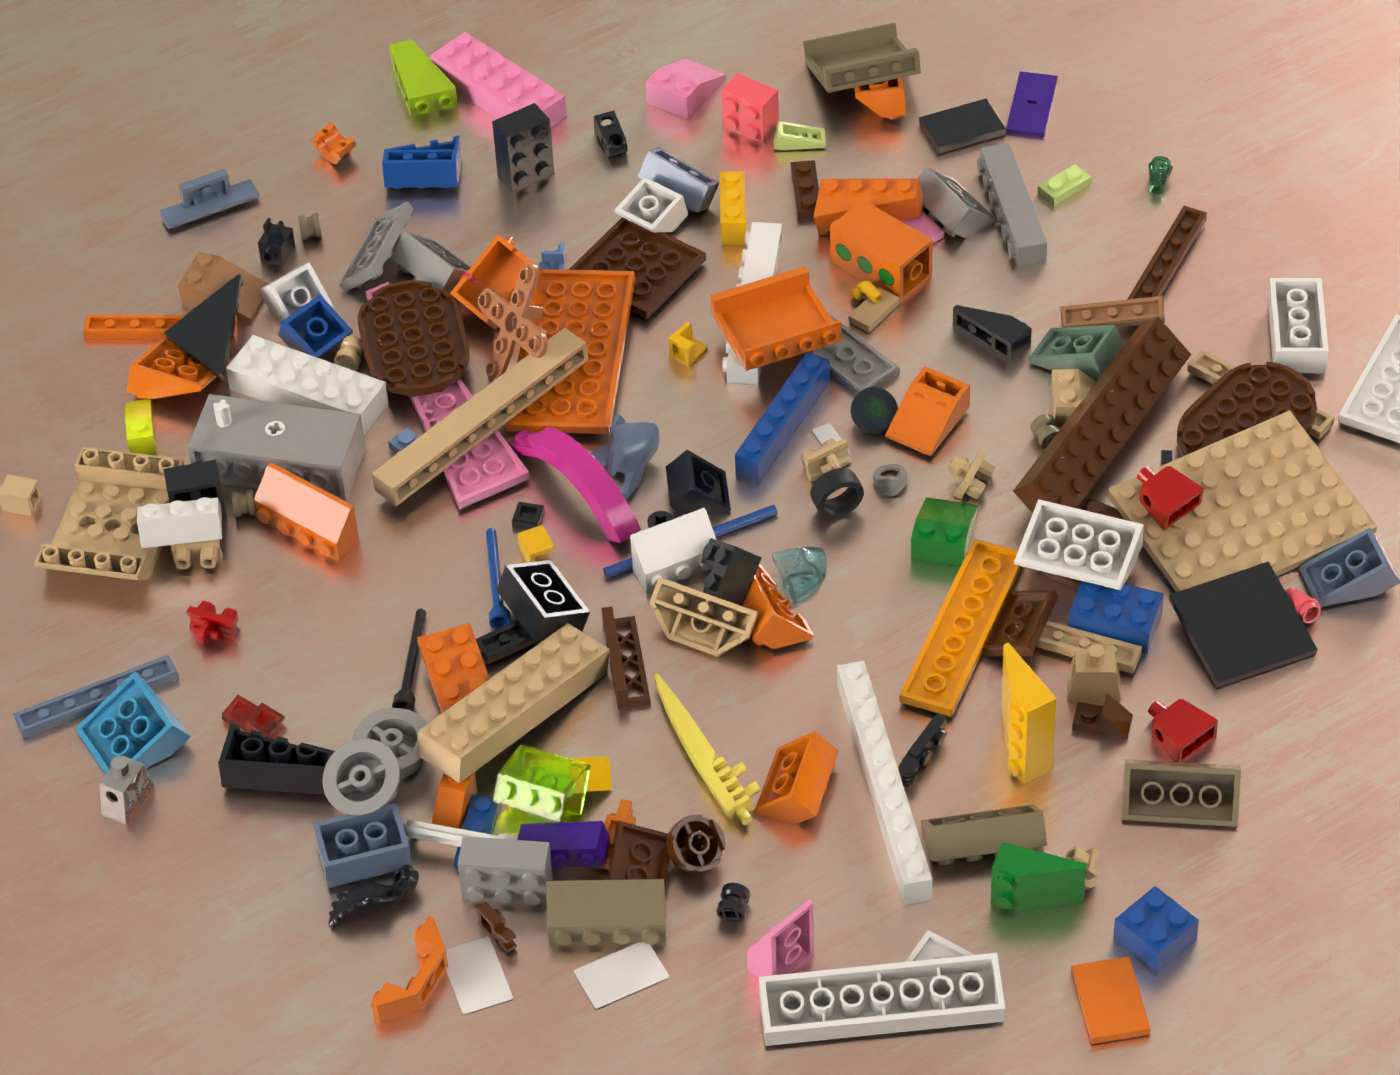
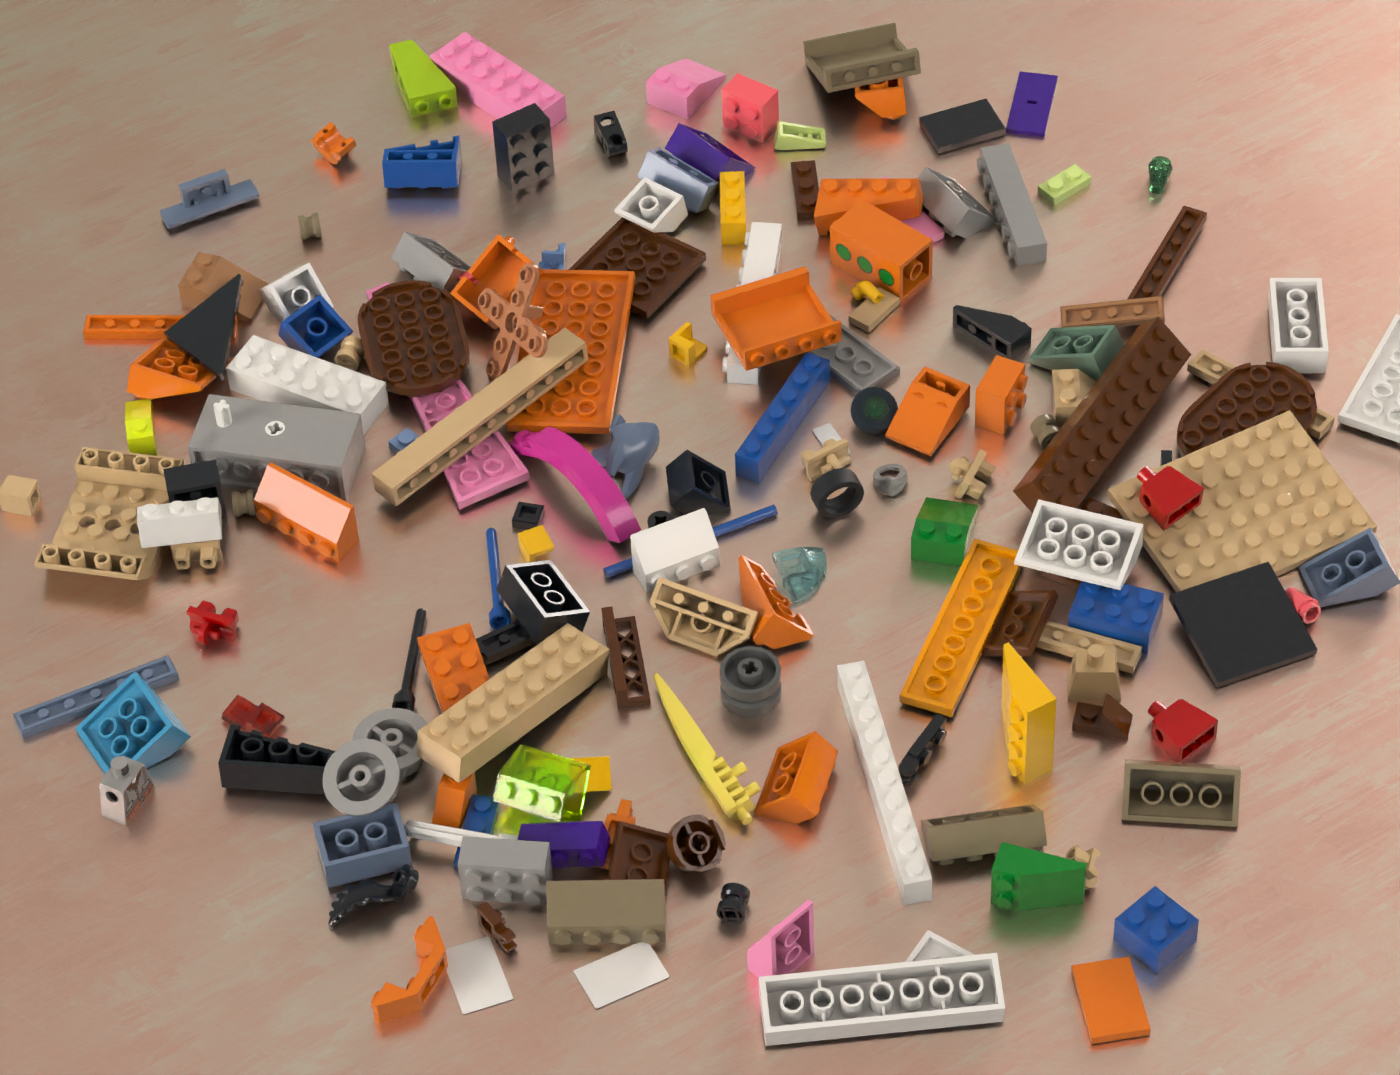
black brick [258,218,295,266] -> none
light grey plate [339,202,414,291] -> none
black brick [700,538,762,606] -> none
none -> dark purple slope [665,123,755,186]
none -> dark grey wheel [720,646,782,718]
none -> orange brick [975,355,1028,435]

